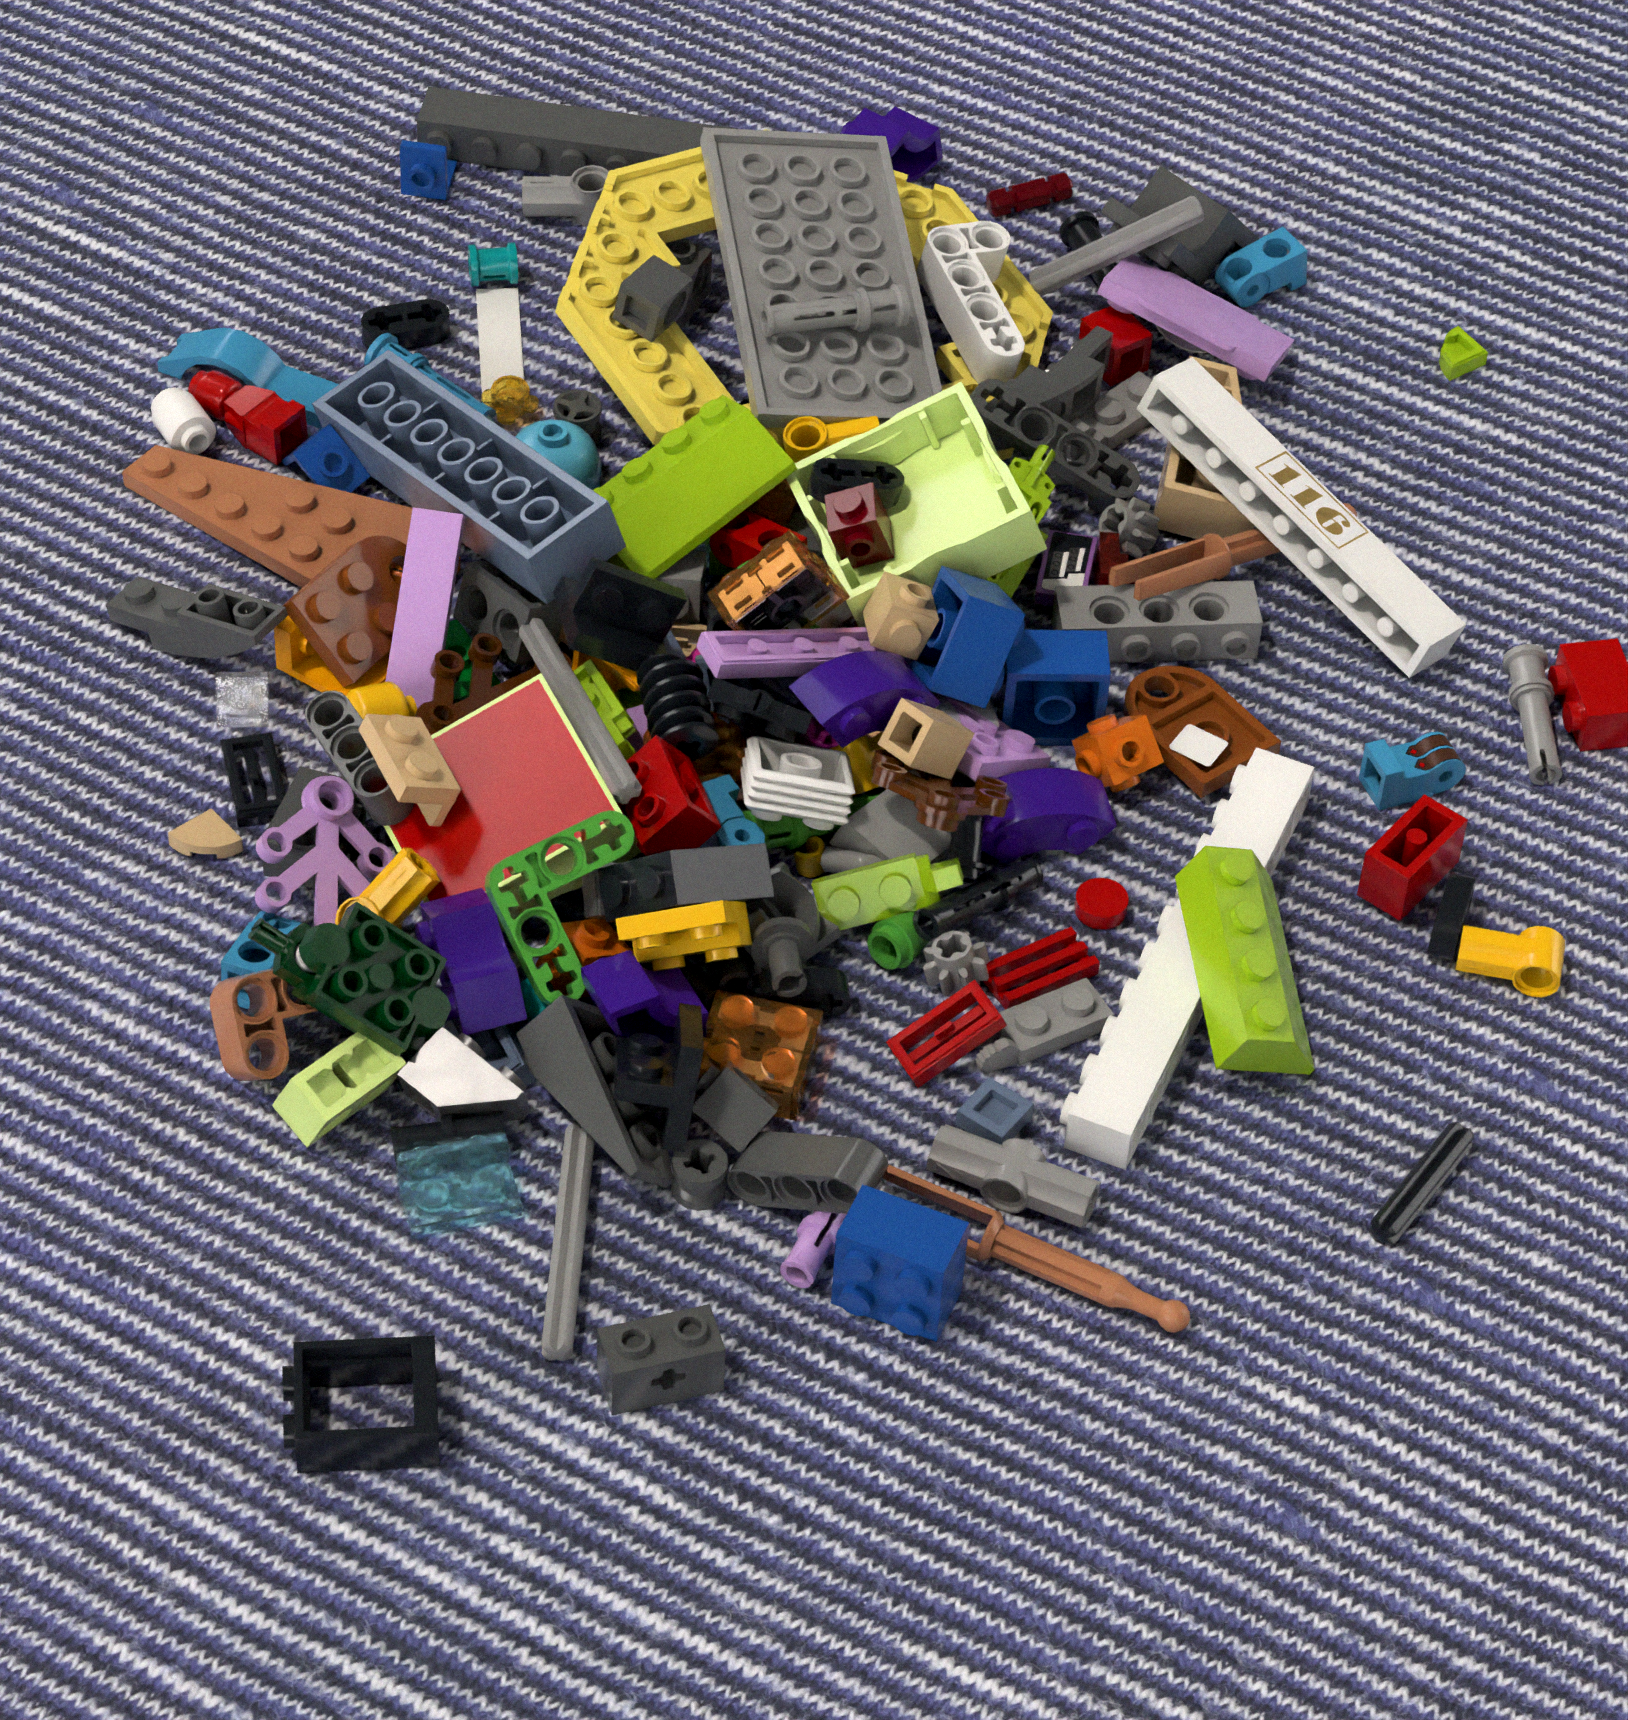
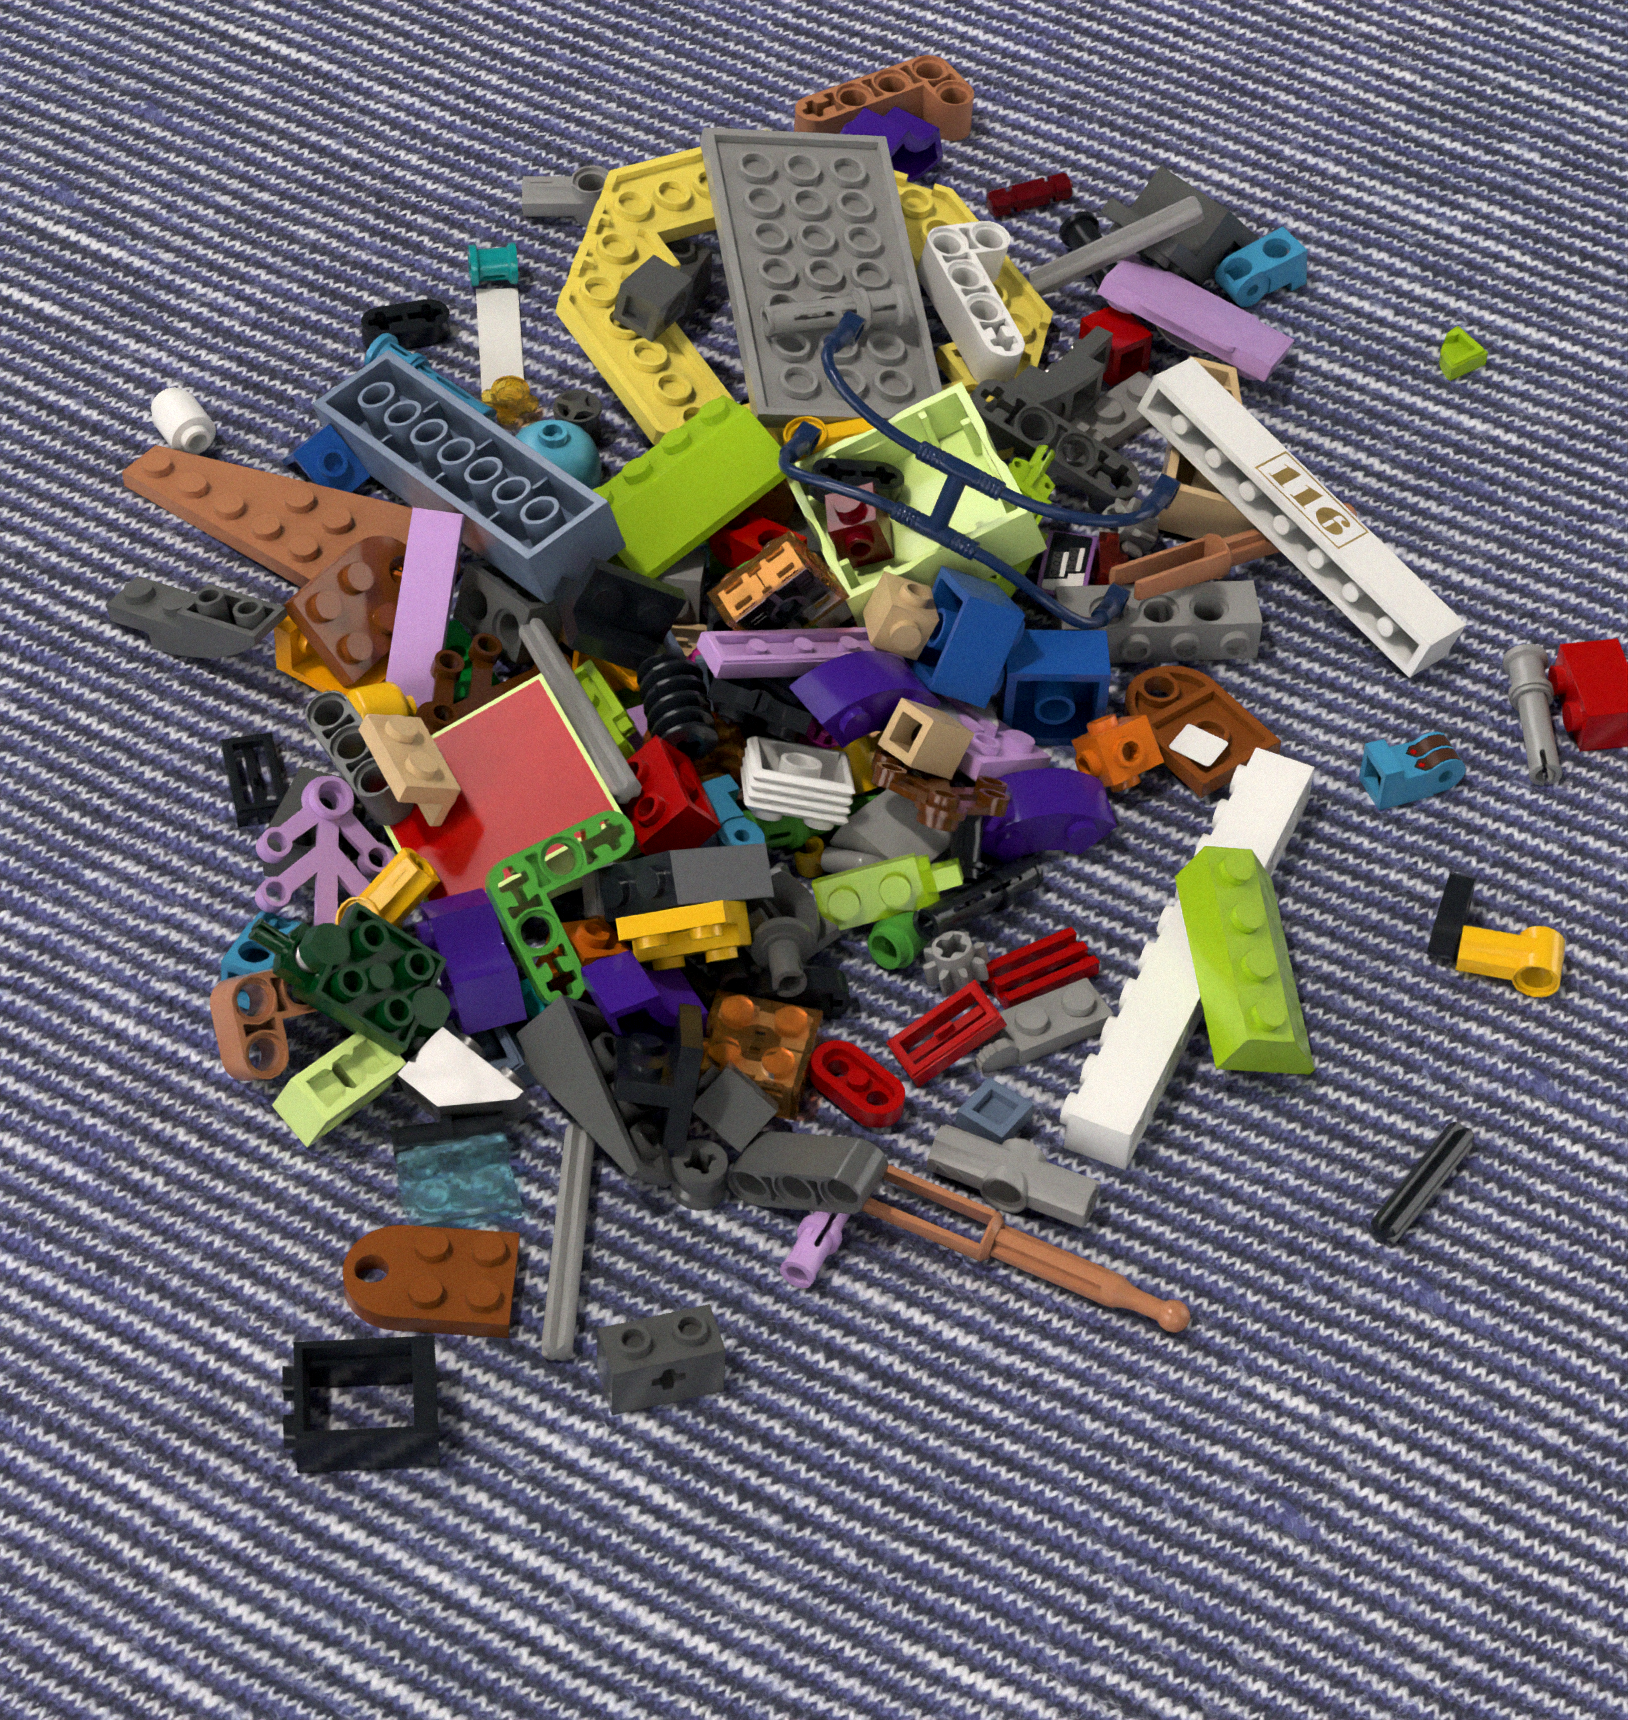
dark azure piece [157,327,339,429] -> none
tan tile [168,809,243,859] -> none
red piece [188,370,308,465] -> none
clear tile [216,672,270,727] -> none
blue bracket [400,140,457,200] -> none
dark grey brick [417,86,737,176] -> none
blue brick [831,1184,969,1342] -> none
red tile [1074,878,1129,930] -> none
red brick [1357,794,1468,921] -> none
none -> dark orange plate [343,1225,520,1338]
none -> dark blue bar [778,310,1181,630]
none -> nougat beam [794,55,974,141]
none -> red plate [810,1040,905,1128]

